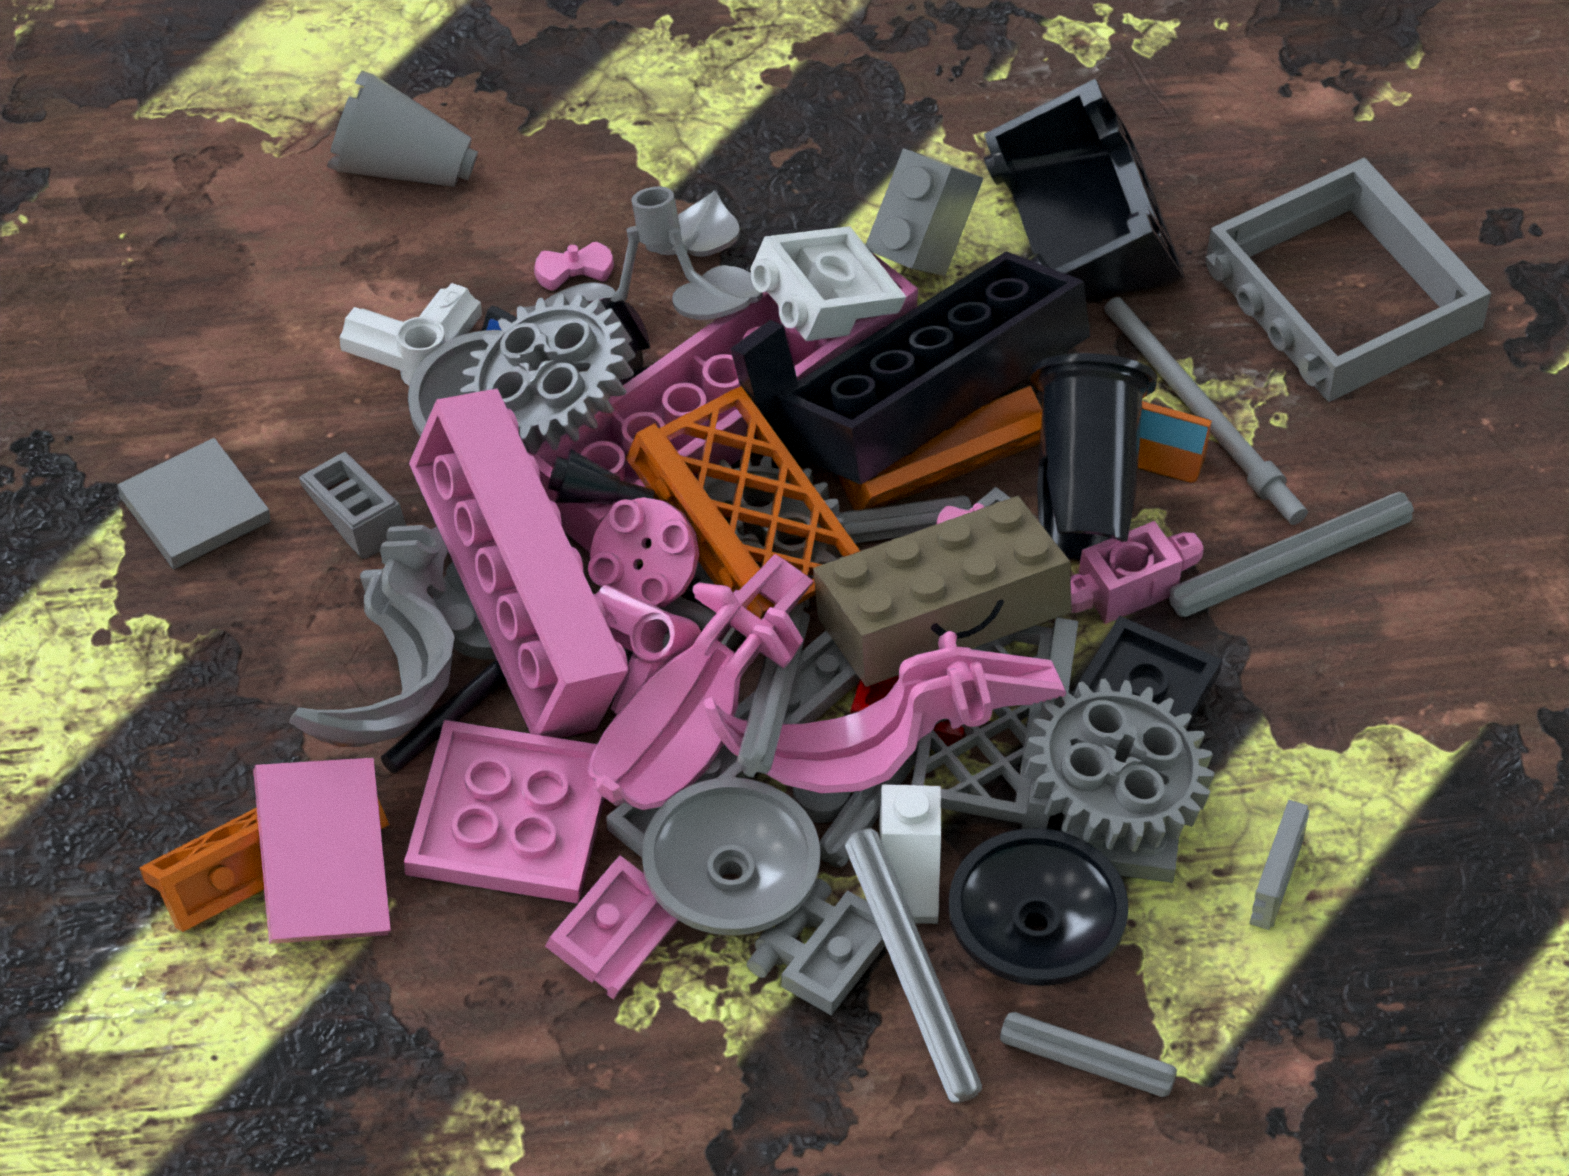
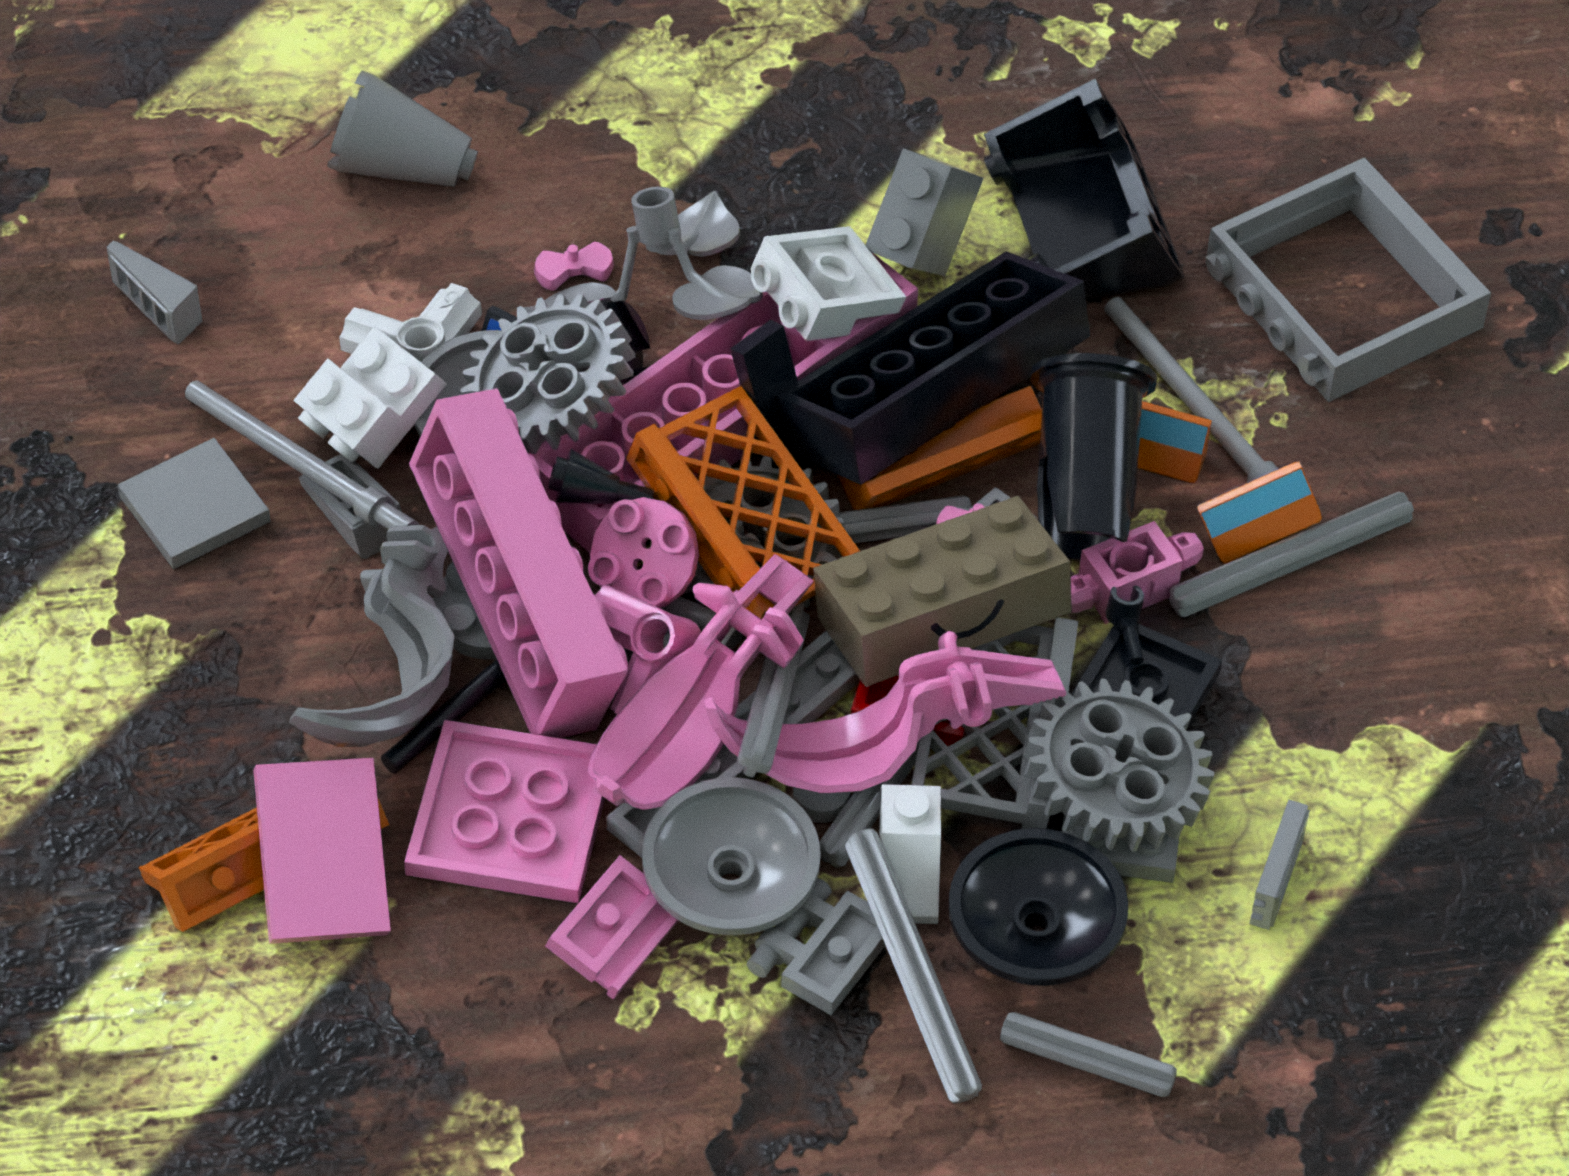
none -> light grey slope [107,240,202,344]
none -> light grey bar [185,380,419,529]
none -> white plate [293,326,447,469]
none -> black hand [1106,586,1144,665]
none -> slope [1197,461,1322,564]

